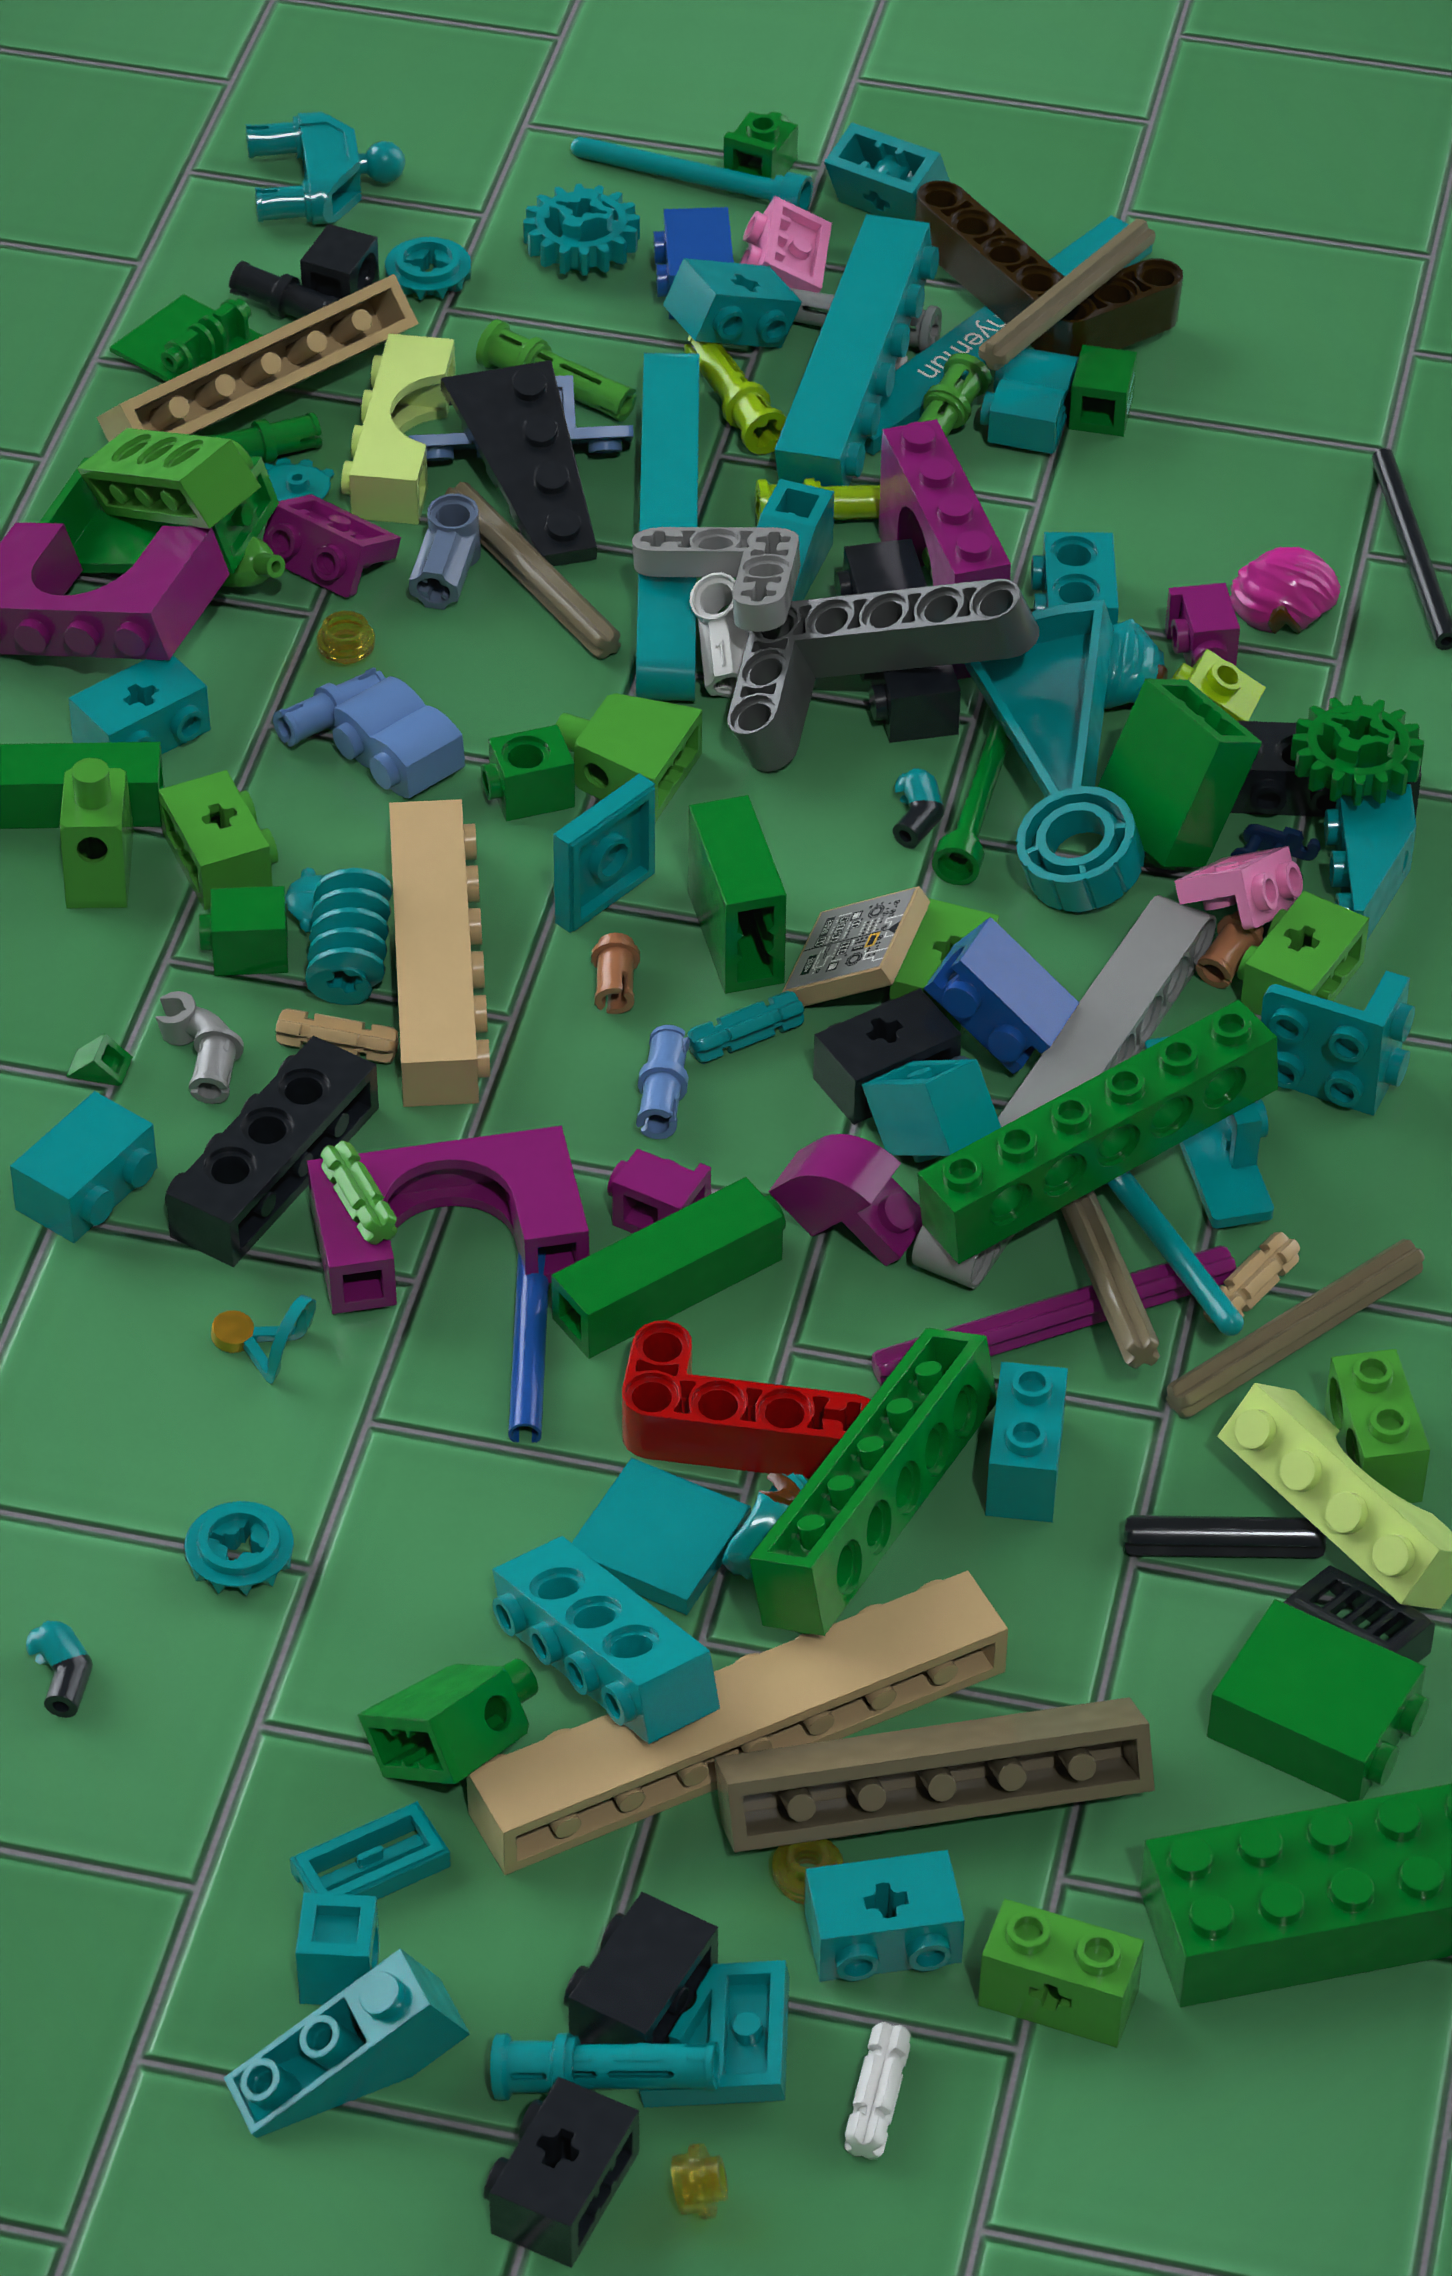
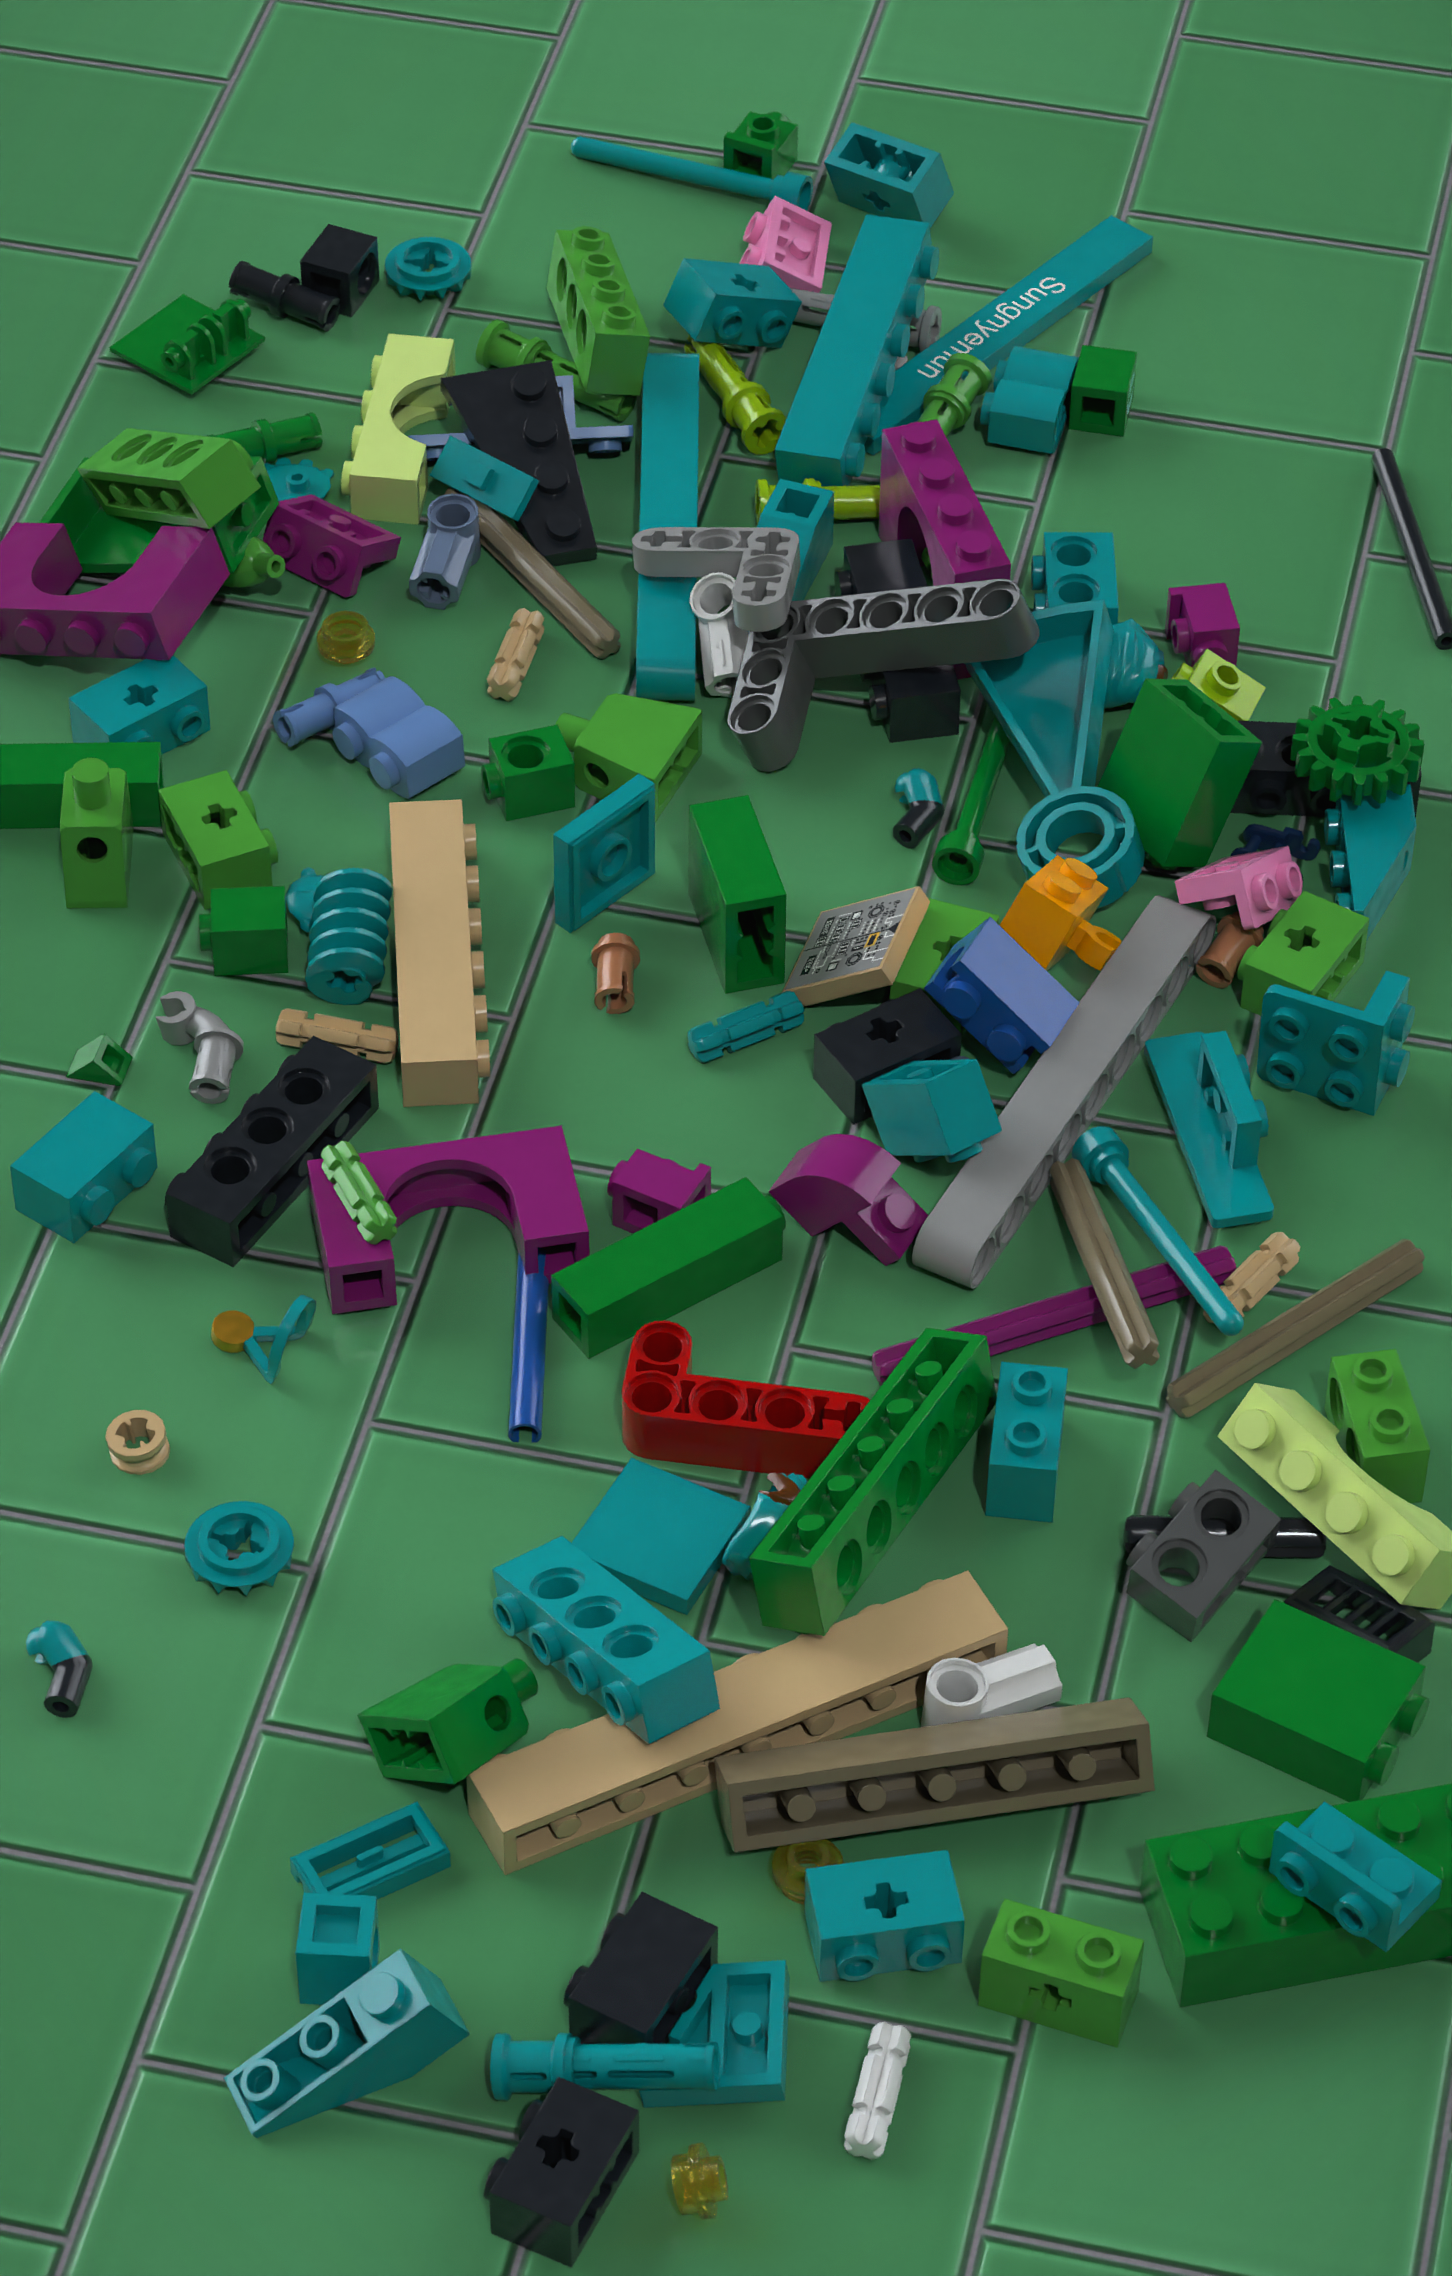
tan brick [96,274,419,442] -> none
teal connector [246,112,405,225] -> none
teal gear [523,184,640,276] -> none
medium blue pin [636,1025,690,1139] -> none
blue brick [653,207,734,319] -> none
dark brown beam [915,180,1183,357] -> none
green brick [917,999,1278,1264] -> none
dark tan axle [978,219,1156,370] -> none
dark pink hair [1230,547,1341,634] -> none
none -> tan bush [105,1410,170,1475]
none -> teal piece [429,435,539,521]
none -> tan axle [487,608,545,701]
none -> bright green brick [546,226,650,396]
none -> white piece [921,1644,1062,1727]
none -> light orange brick [1000,855,1122,971]
none -> dark grey brick [1126,1469,1281,1642]
none -> teal bracket [1269,1801,1442,1952]

